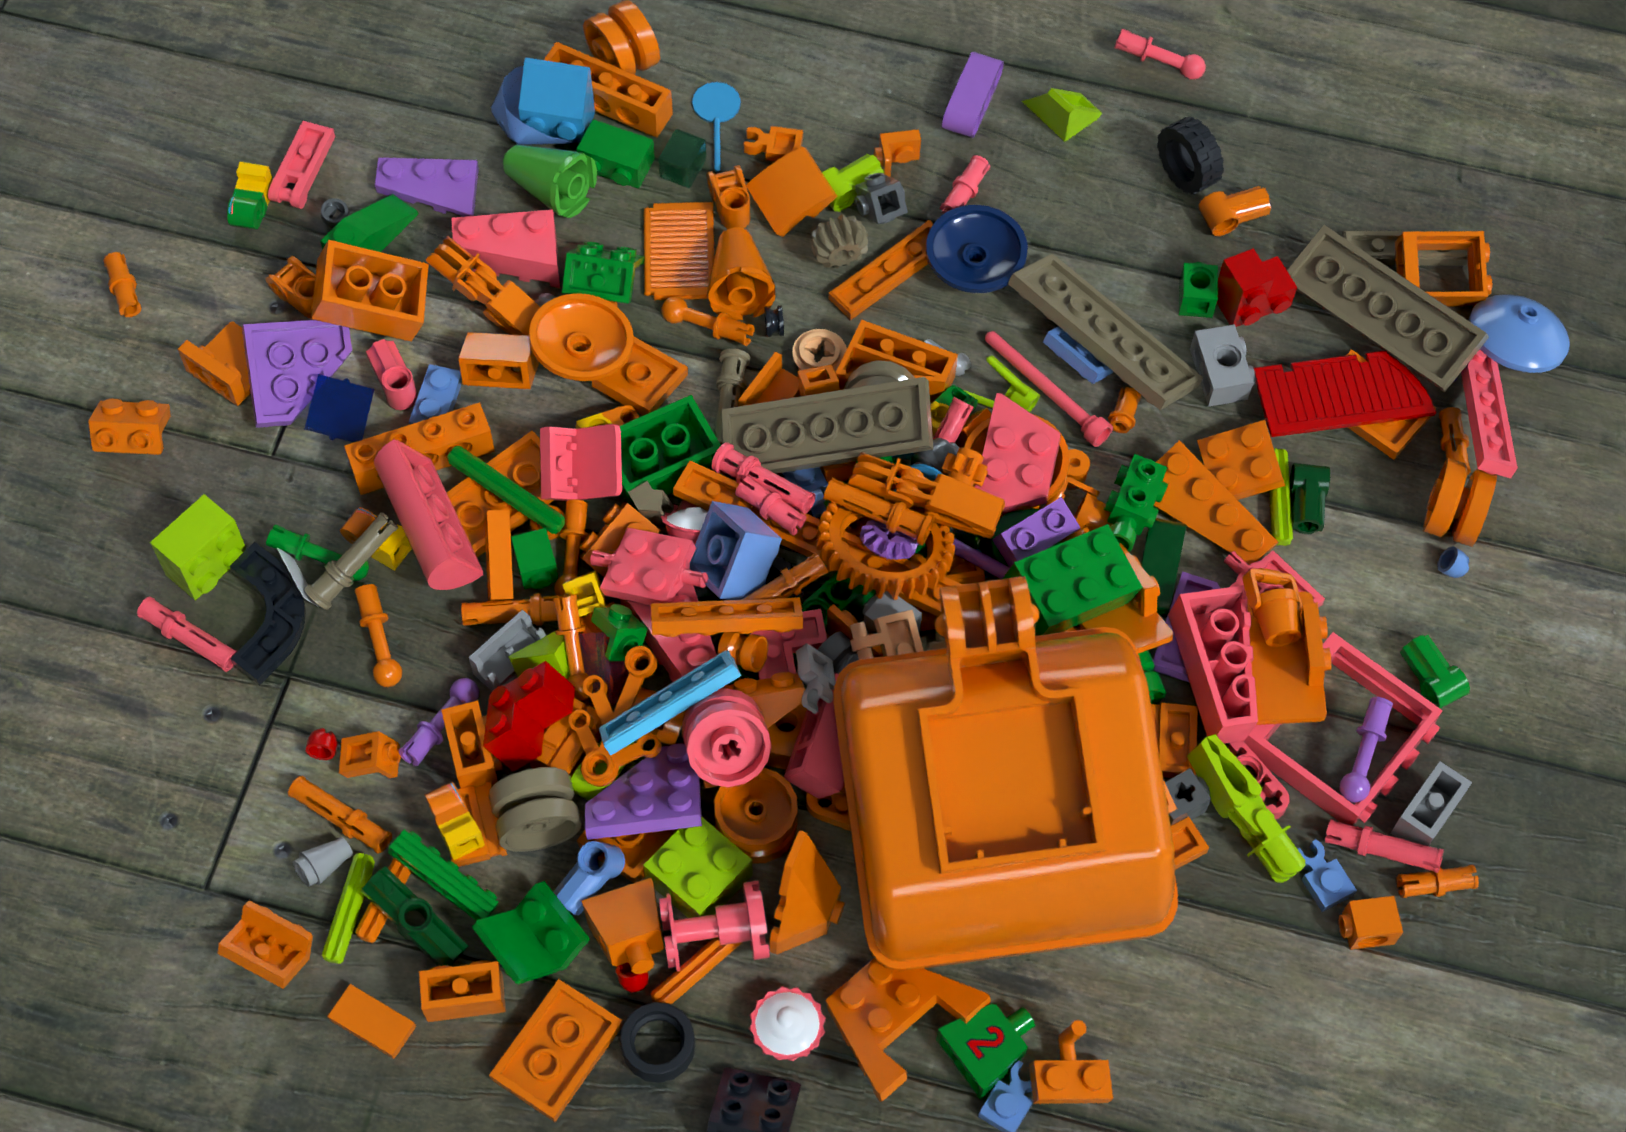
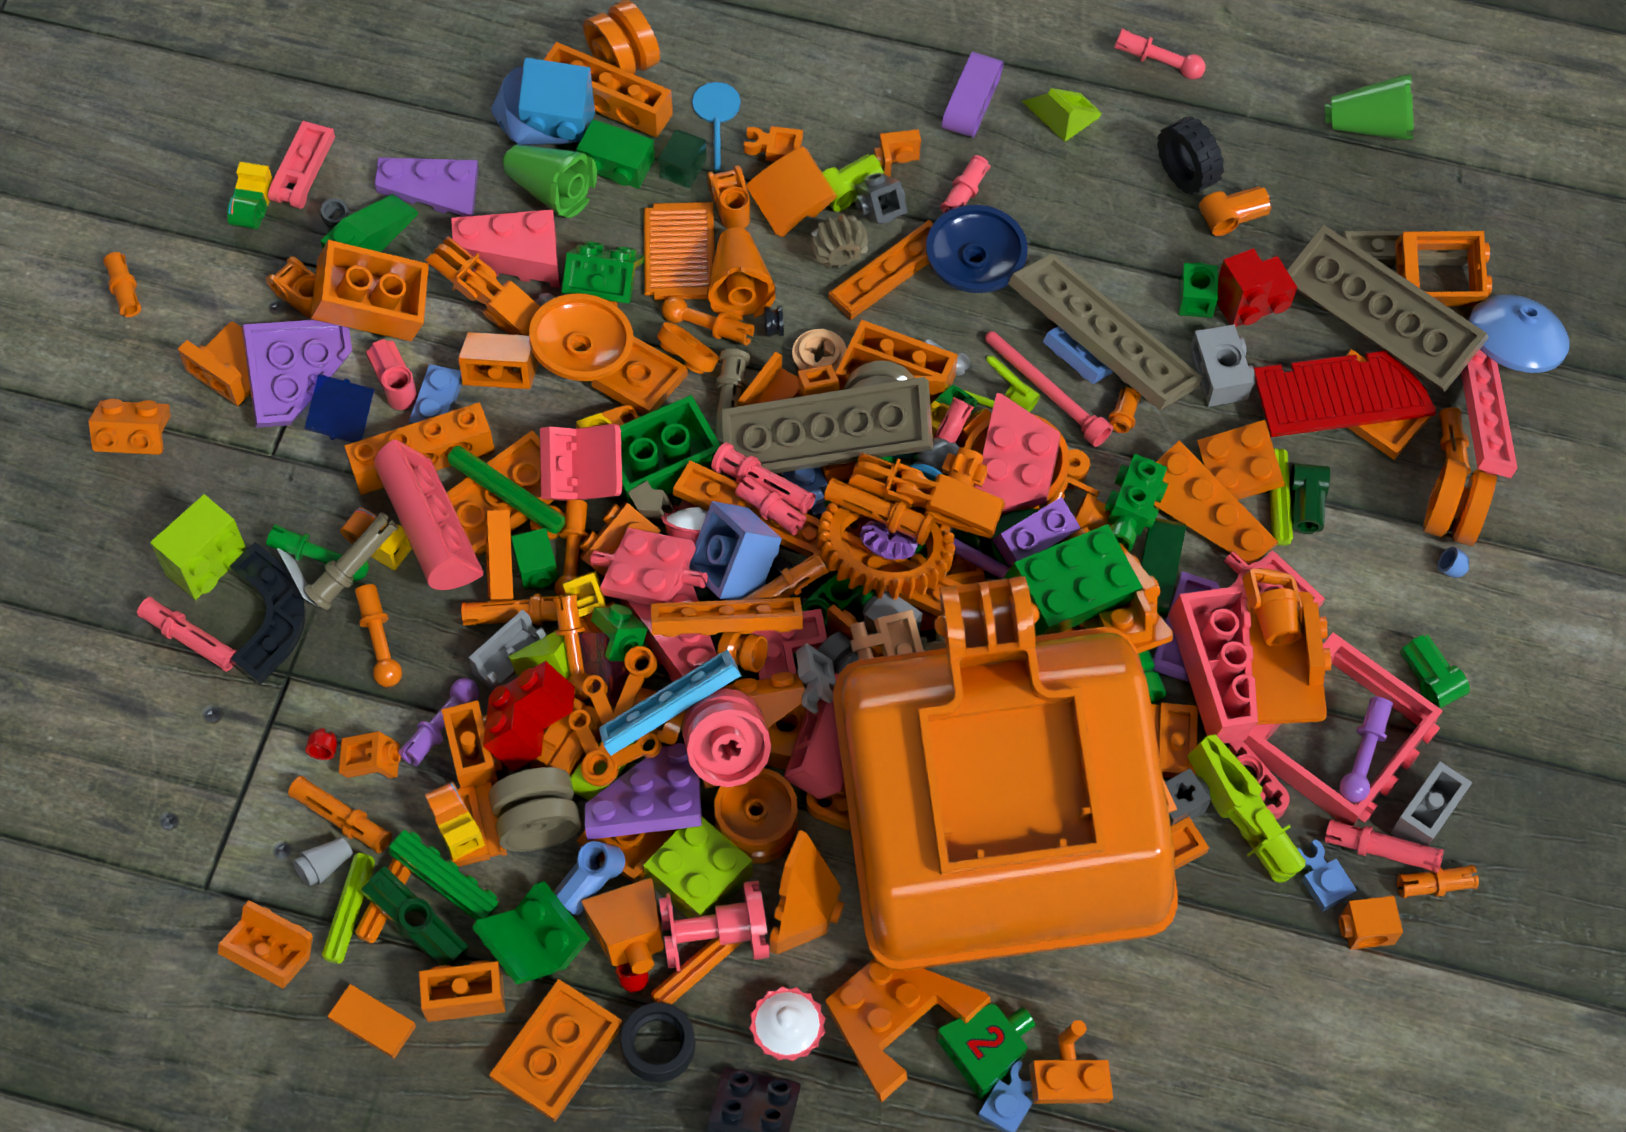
none -> orange plate [657,322,719,374]
none -> orange bracket [1099,590,1158,644]
none -> bright green cone [1325,74,1414,141]

